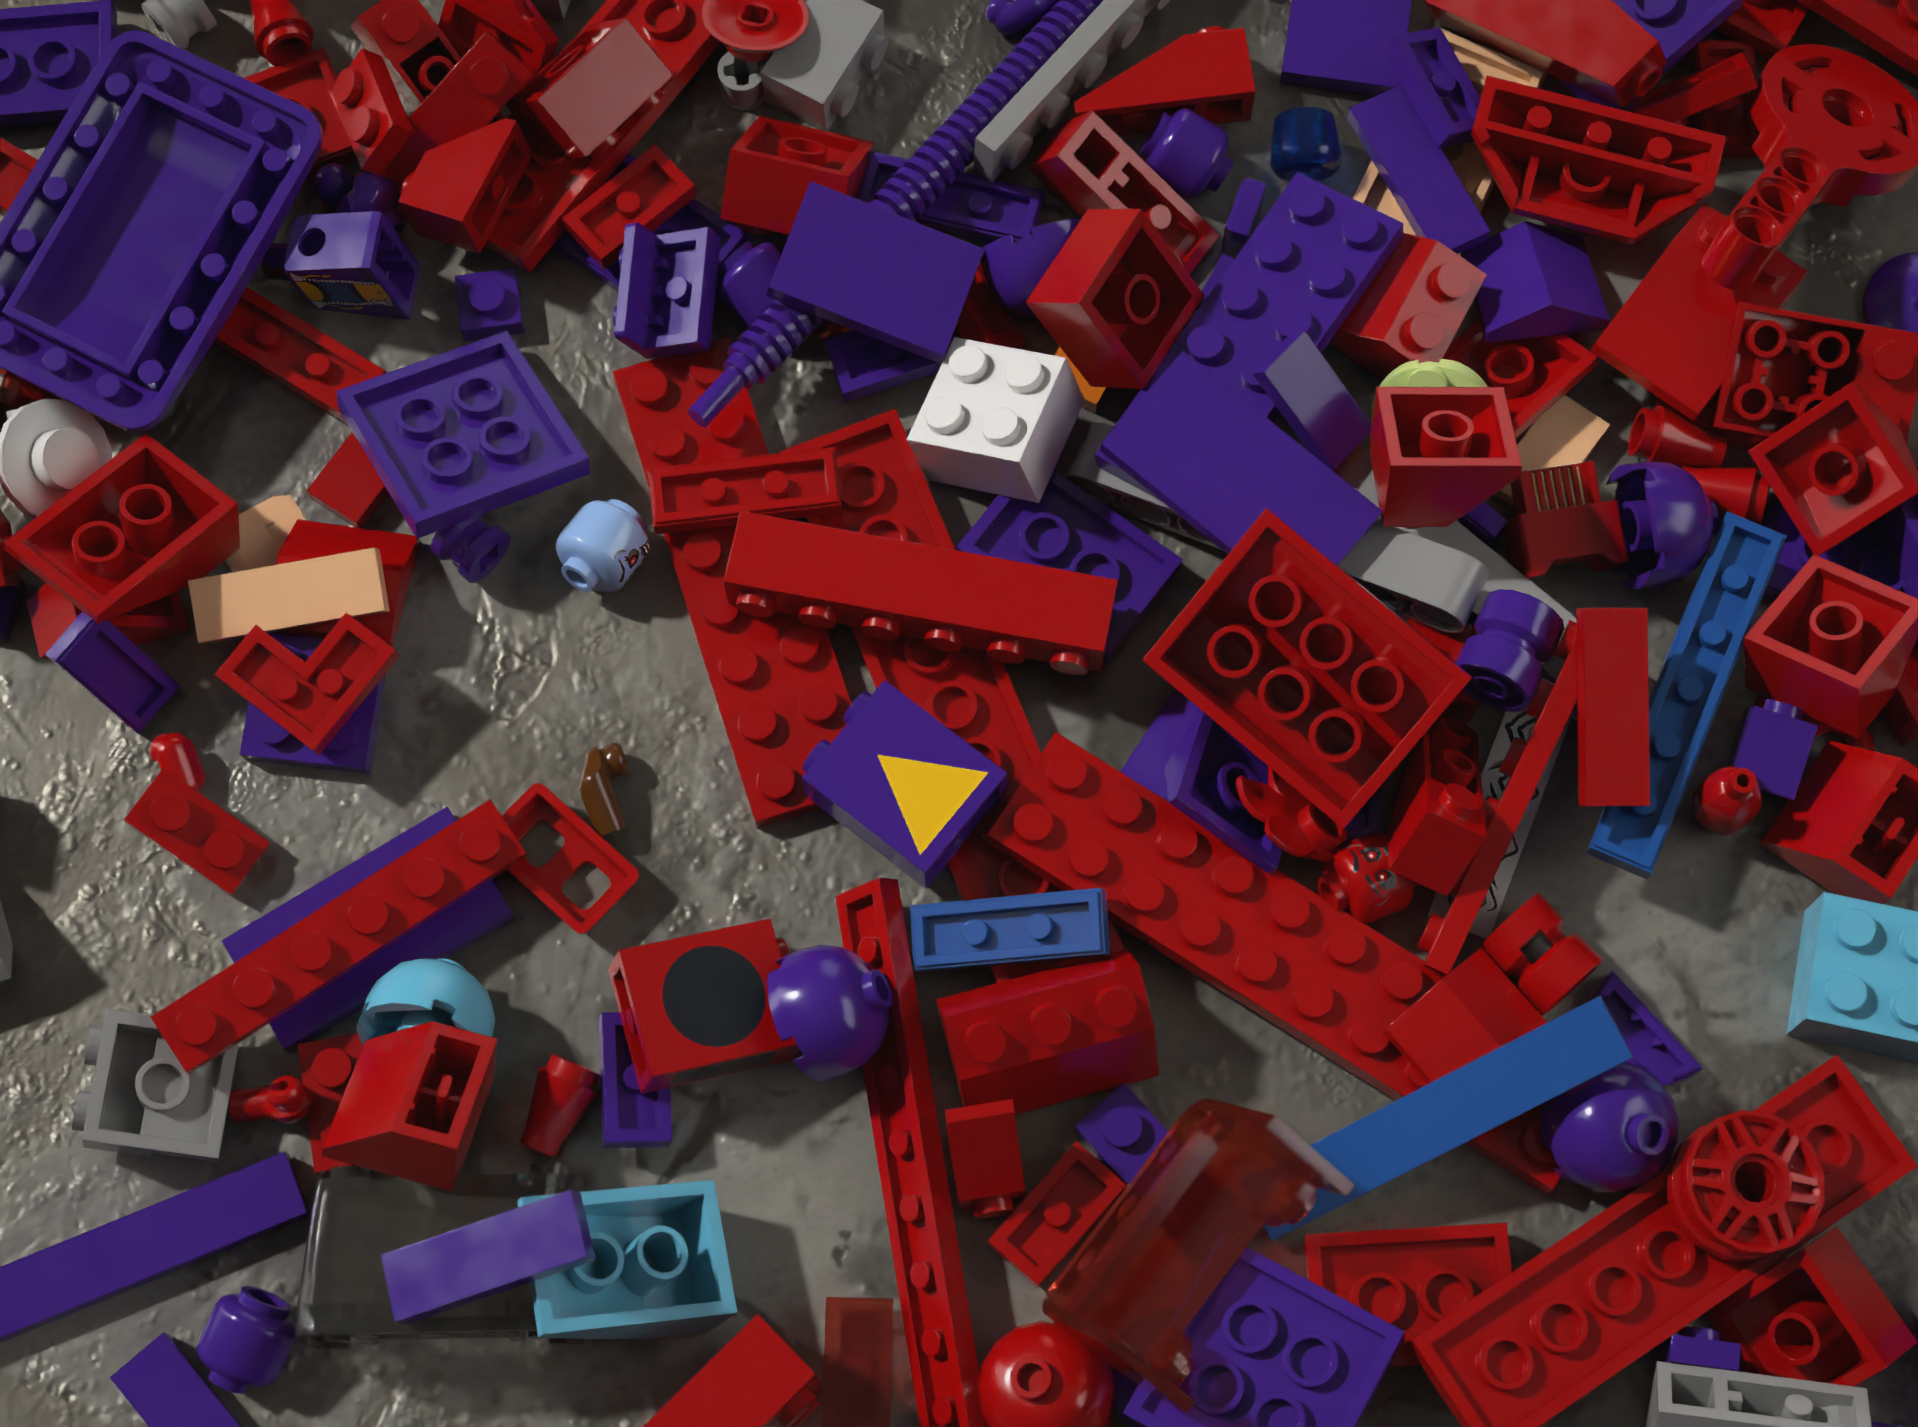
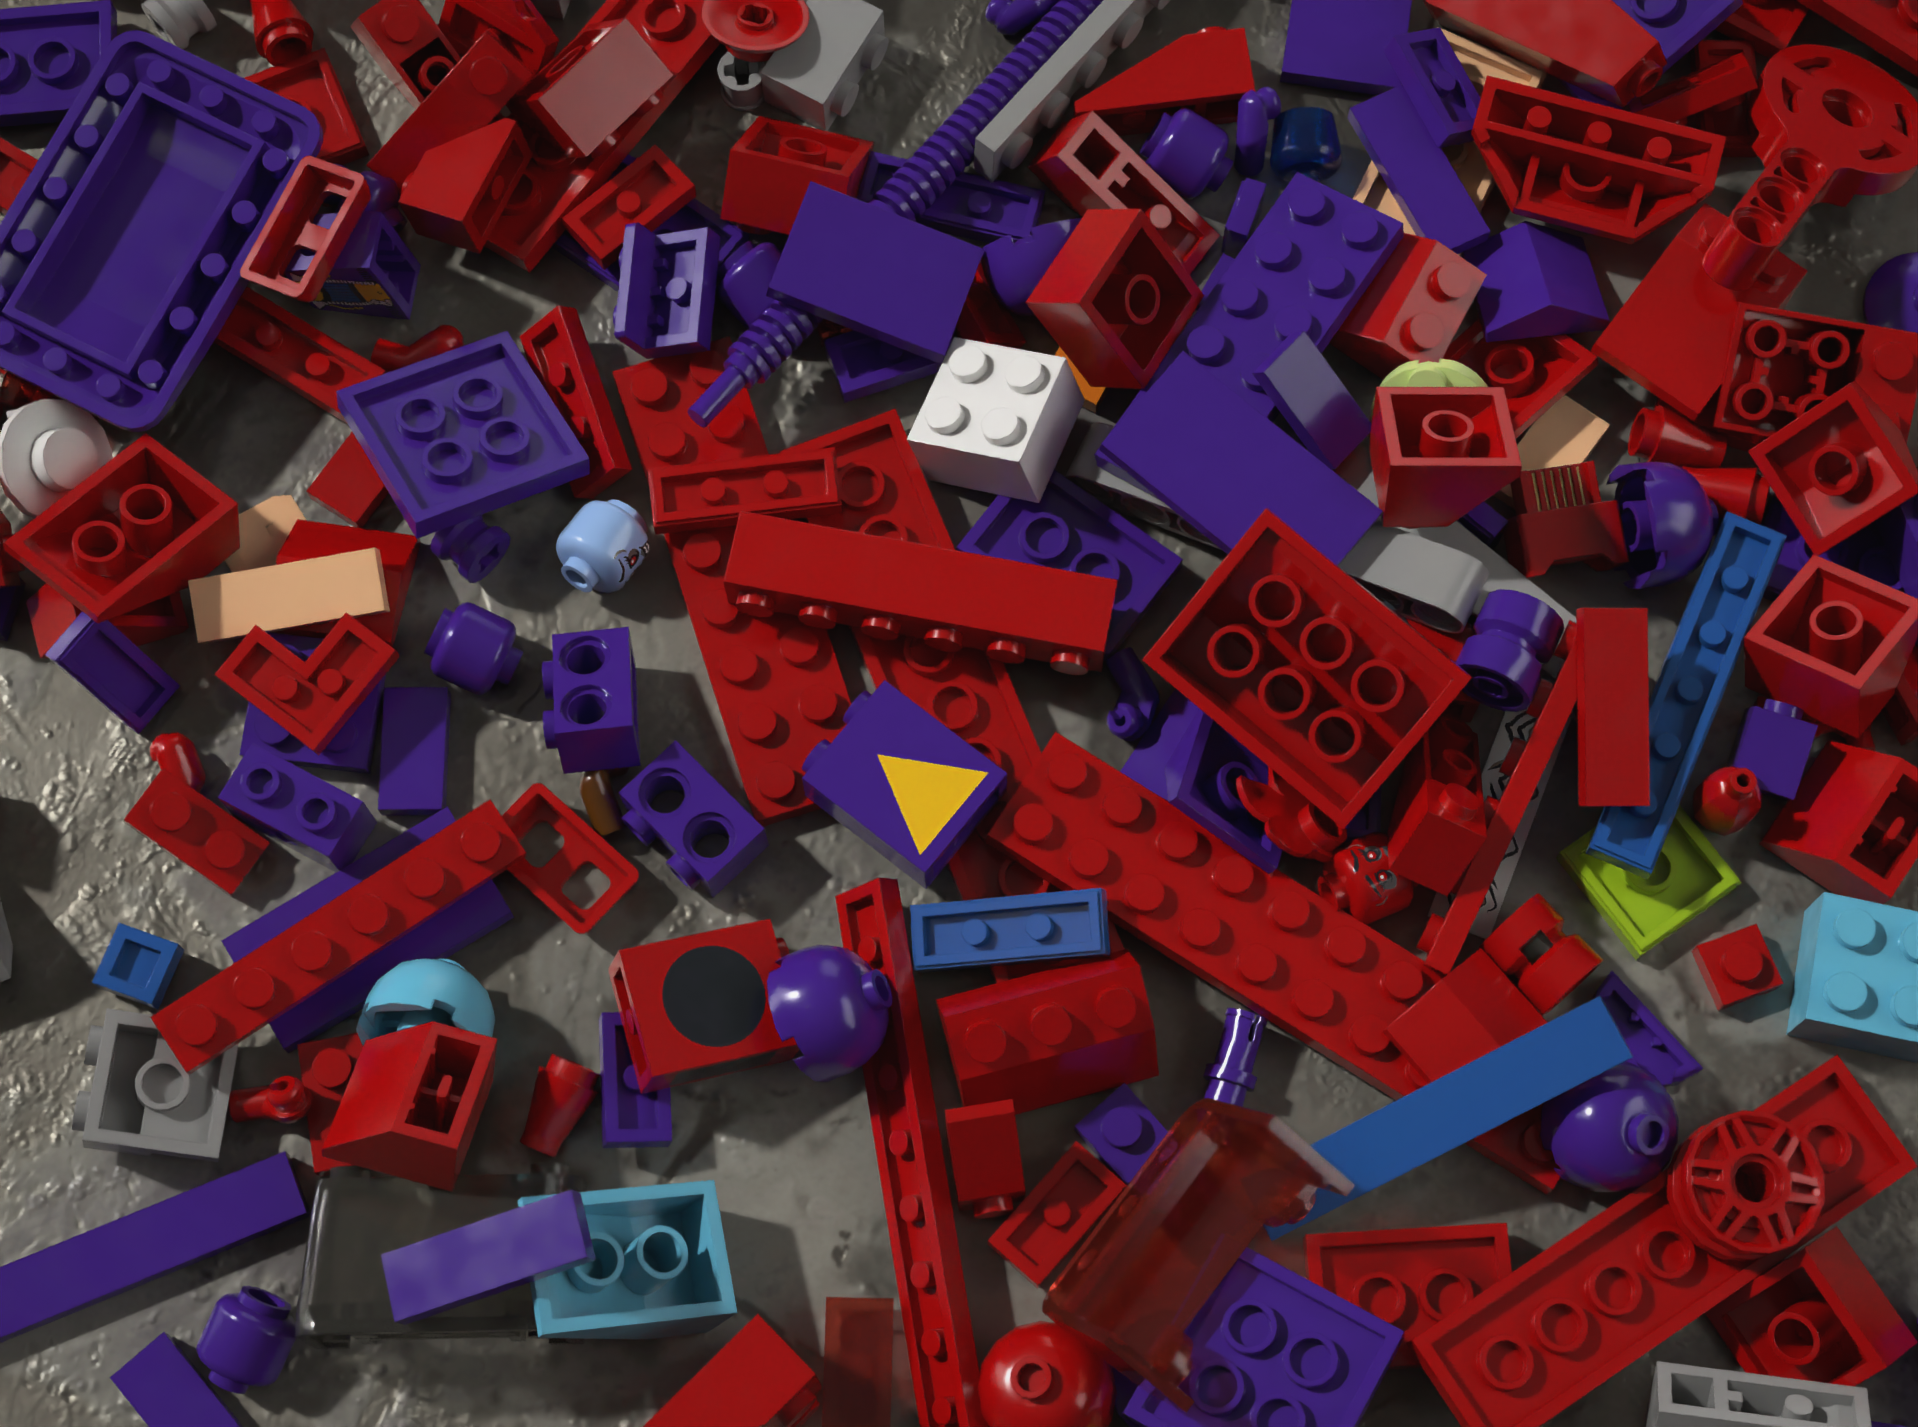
red plate [331,48,414,176] -> none
dark purple plate [455,268,525,341] -> none
dark purple plate [1656,1327,1741,1372] -> none
none -> blue plate [92,923,184,1010]
none -> dark purple brick [218,743,377,872]
none -> red piece [240,156,371,302]
none -> red arm [371,325,464,372]
none -> dark purple tile [378,687,451,816]
none -> dark purple head [424,602,524,695]
none -> red plate [519,305,632,499]
none -> dark purple brick [542,627,641,774]
none -> dark purple brick [619,740,769,898]
none -> dark purple arm [1105,647,1160,741]
none -> dark purple pin [1192,1008,1268,1148]
none -> dark purple arm [1234,87,1282,176]
none -> lime tile [1556,805,1742,960]
none -> red plate [1691,924,1784,1011]

